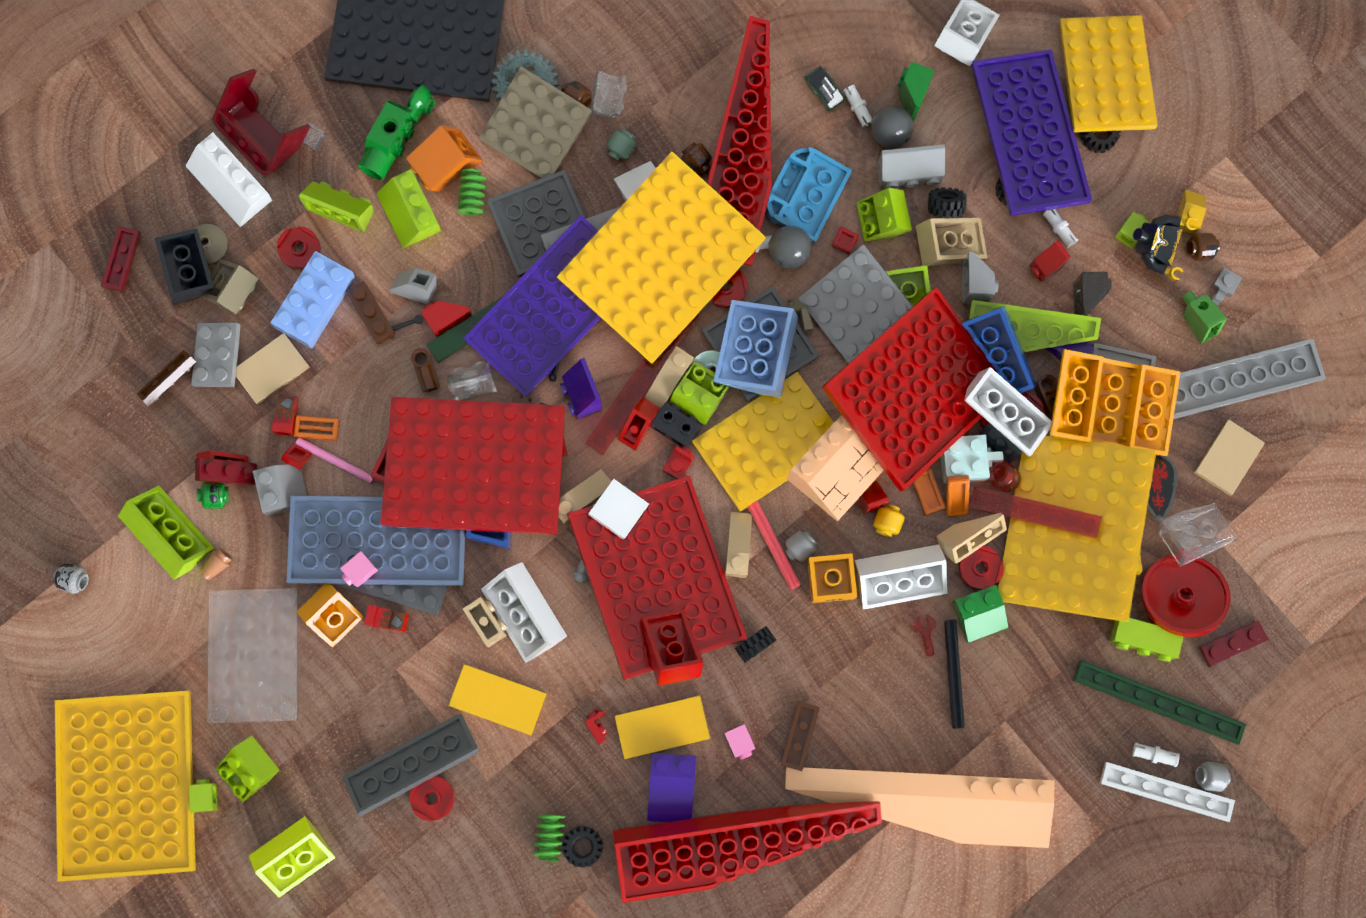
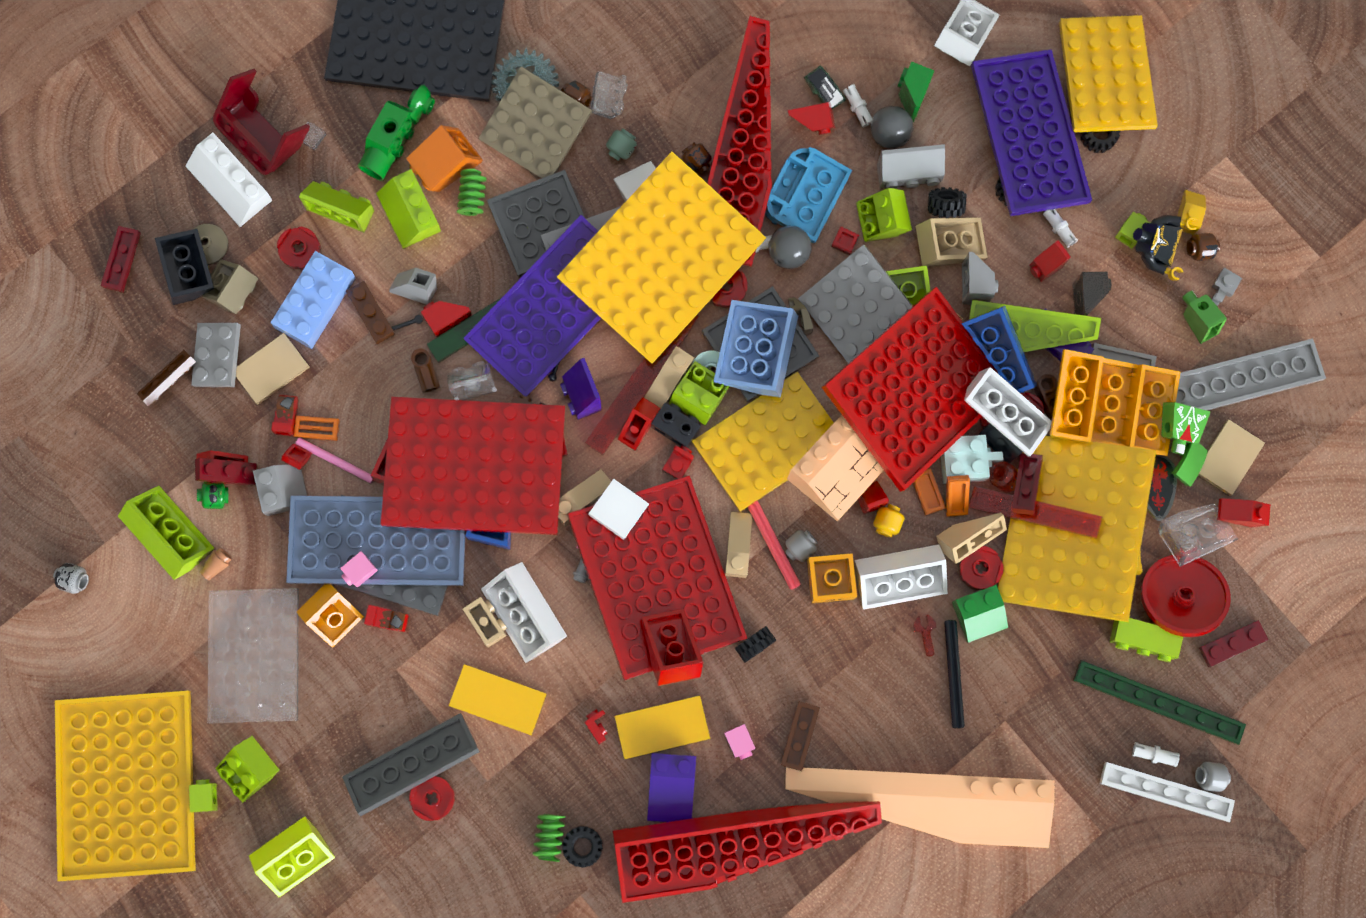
none -> red slope [788,102,835,135]
none -> dark red plate [1012,453,1043,515]
none -> bright green torso [1161,402,1210,455]
none -> bright green slope [1172,443,1208,487]
none -> red slope [1217,498,1271,528]

